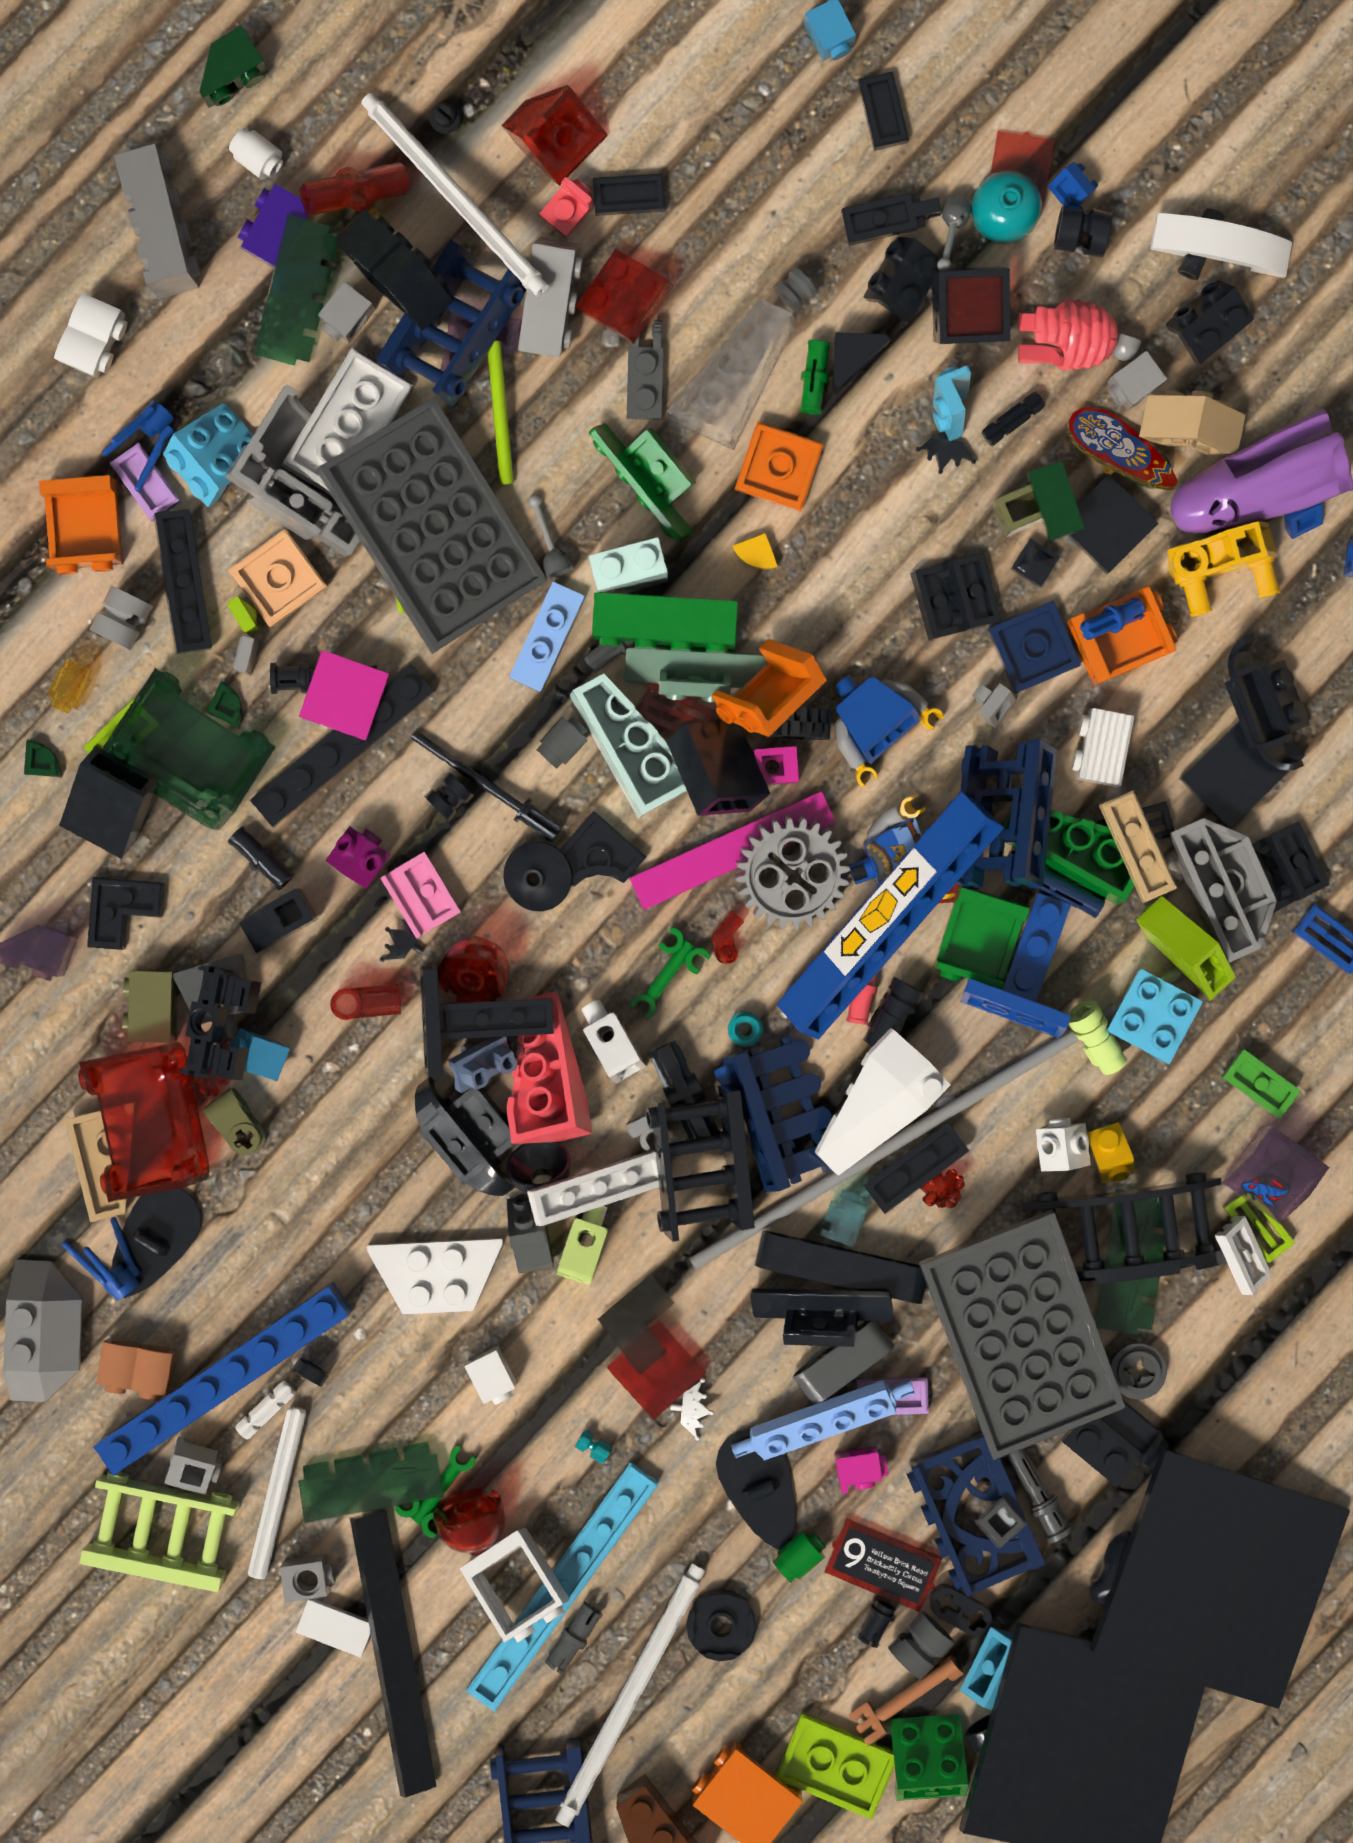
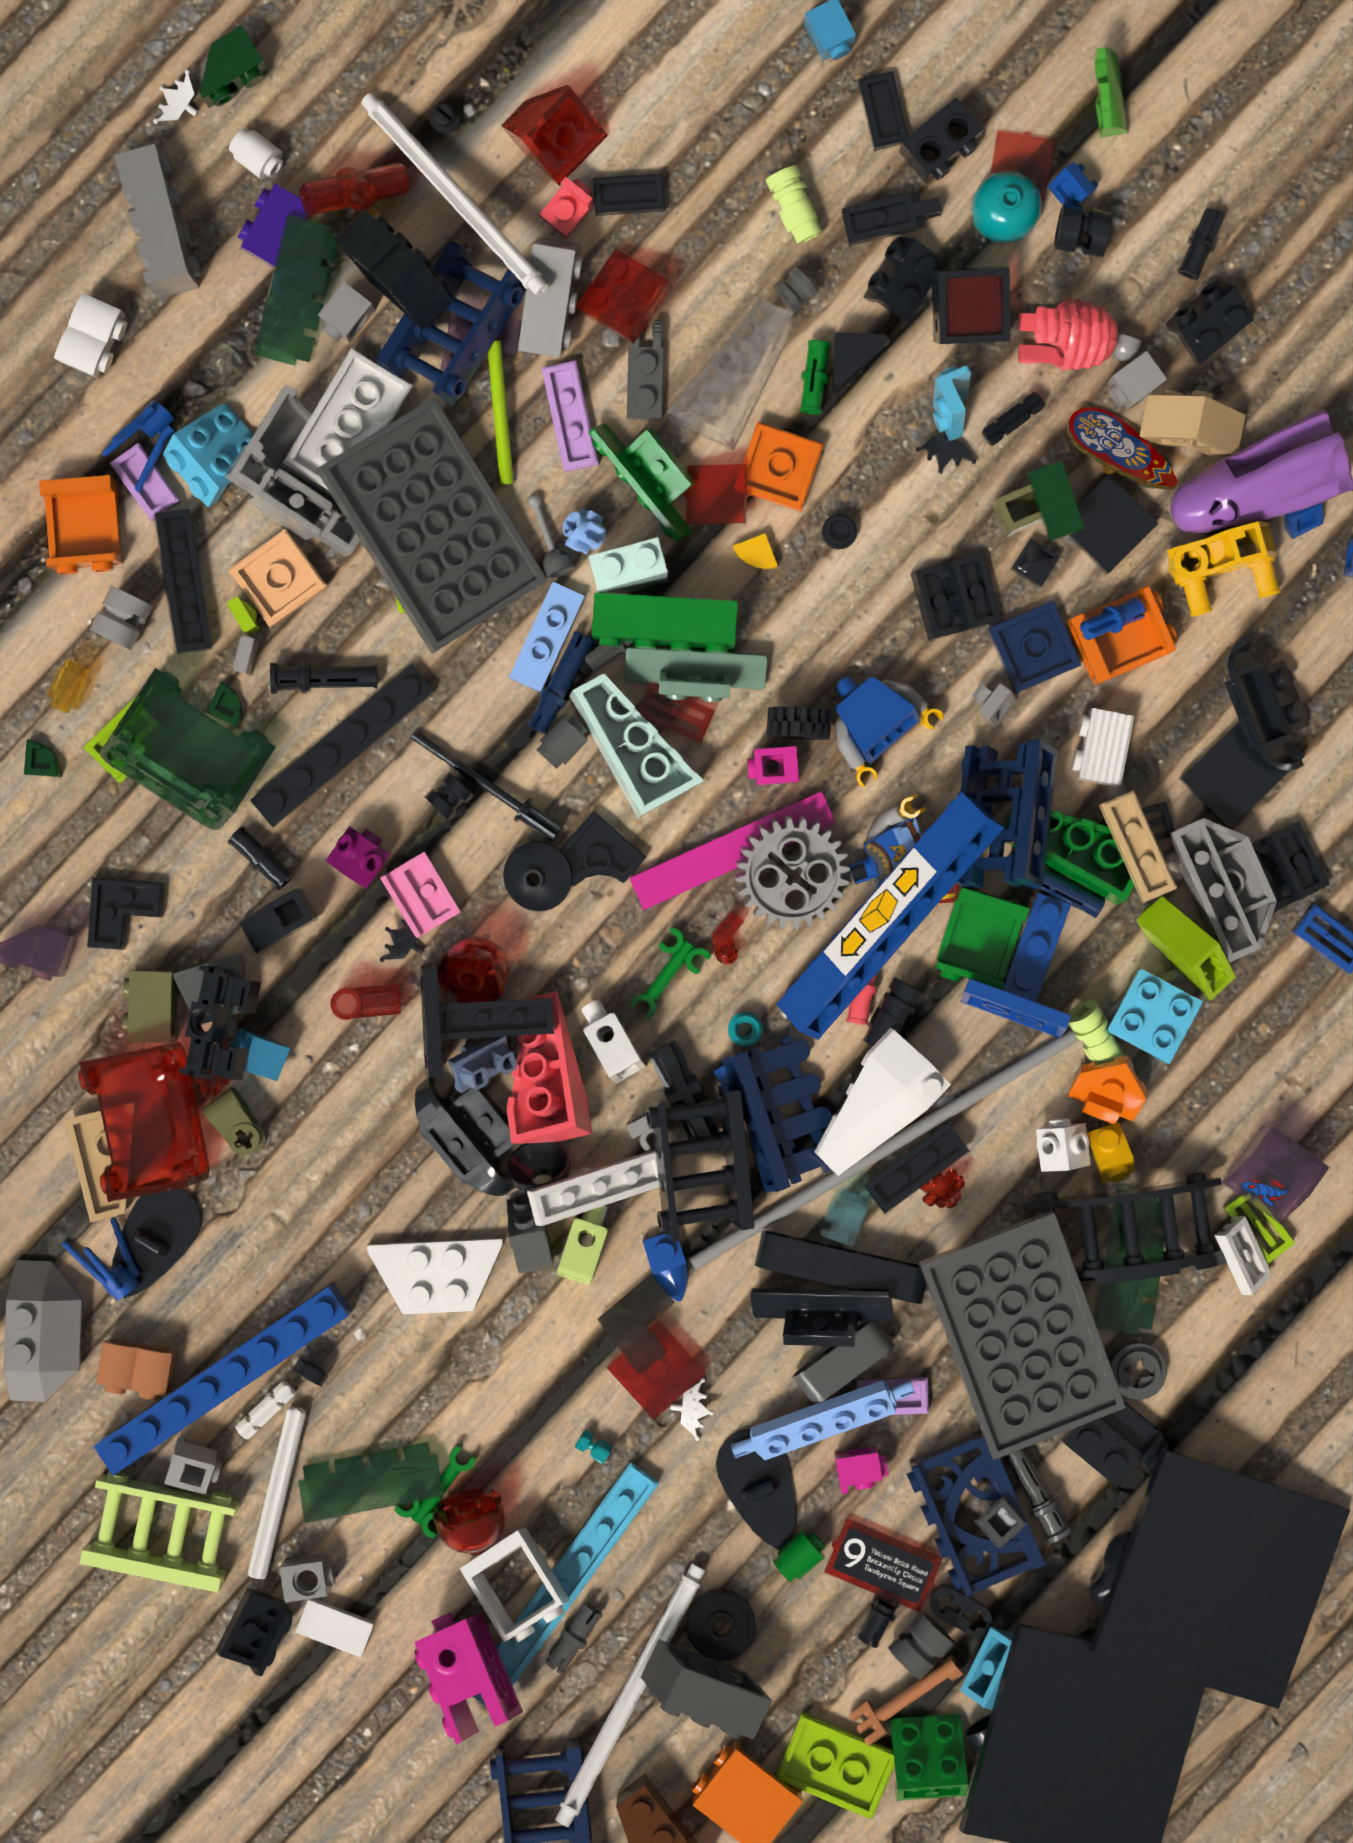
black brick [59,746,159,859] -> none
dark pink tile [299,650,390,741] -> none
black tile [350,1509,437,1798] -> none
white brick [464,1345,517,1405] -> none
black brick [666,719,771,816] -> none
orange panel [711,639,827,737] -> none
hinge [937,197,972,271] -> none
white slope [1150,213,1292,278] -> none
bright green plate [1221,1049,1301,1119] -> none
none -> white piece [153,69,198,124]
none -> black bracket [216,1587,293,1676]
none -> dark pink torso [414,1612,523,1744]
none -> dark blue pin [526,631,594,735]
none -> lavender tile [542,360,598,473]
none -> light blue gear [562,508,606,554]
none -> dark grey brick [640,1639,772,1739]
none -> blue plate [642,1233,688,1302]
none -> clear red piece [684,464,750,524]
none -> yellowish green axle [765,165,823,244]
none -> black plate [822,514,857,550]
none -> black brick [899,97,983,184]
none -> orange plate [1068,1055,1148,1125]
none -> bright green slope [1093,47,1128,138]

